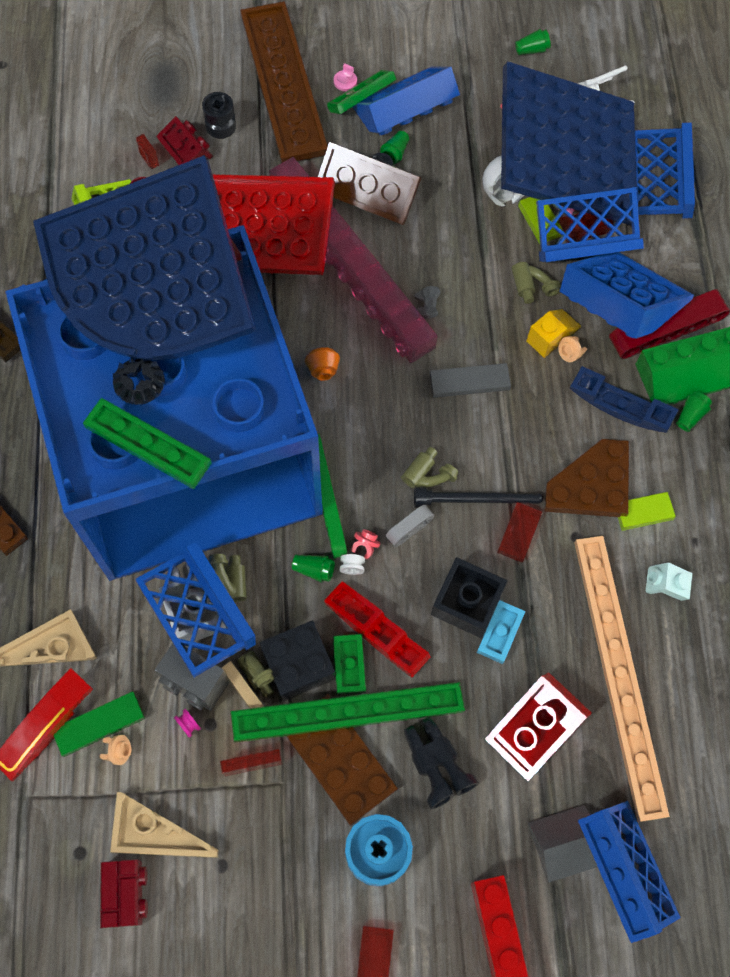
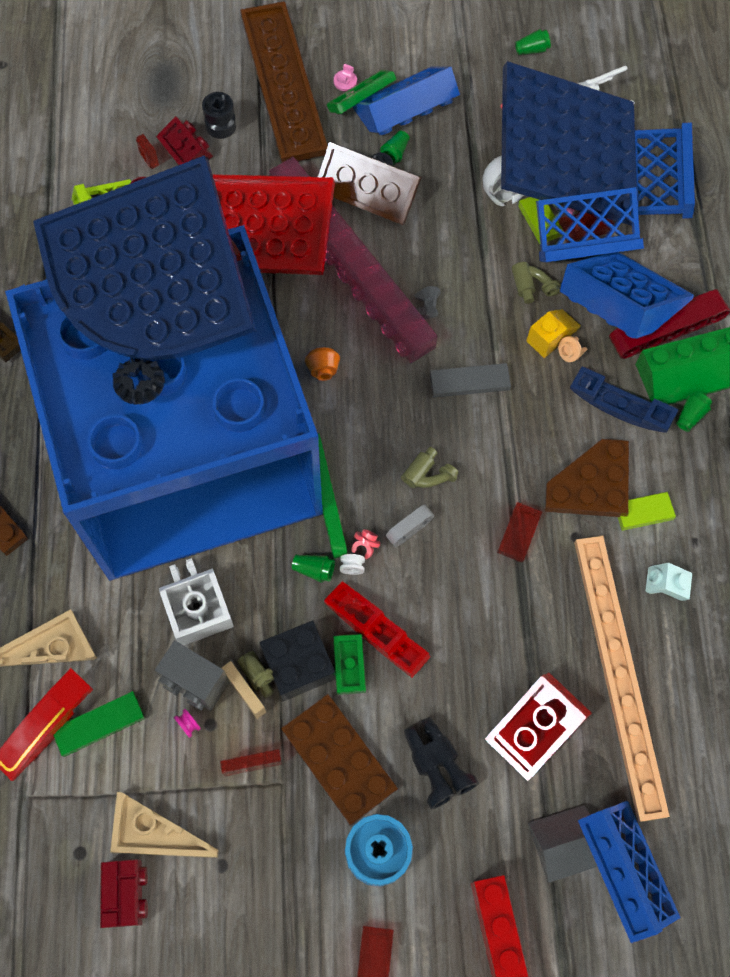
green tile [83,398,212,489] -> none
light nougat plate [100,735,132,765] -> none
blue fence [135,541,256,678] -> none
olive plant [208,554,247,602] -> none
green tile [230,682,465,743] -> none
black piece [414,486,544,508] -> none
black brick [431,557,508,639] -> none
medium azure plate [477,600,525,664] -> none

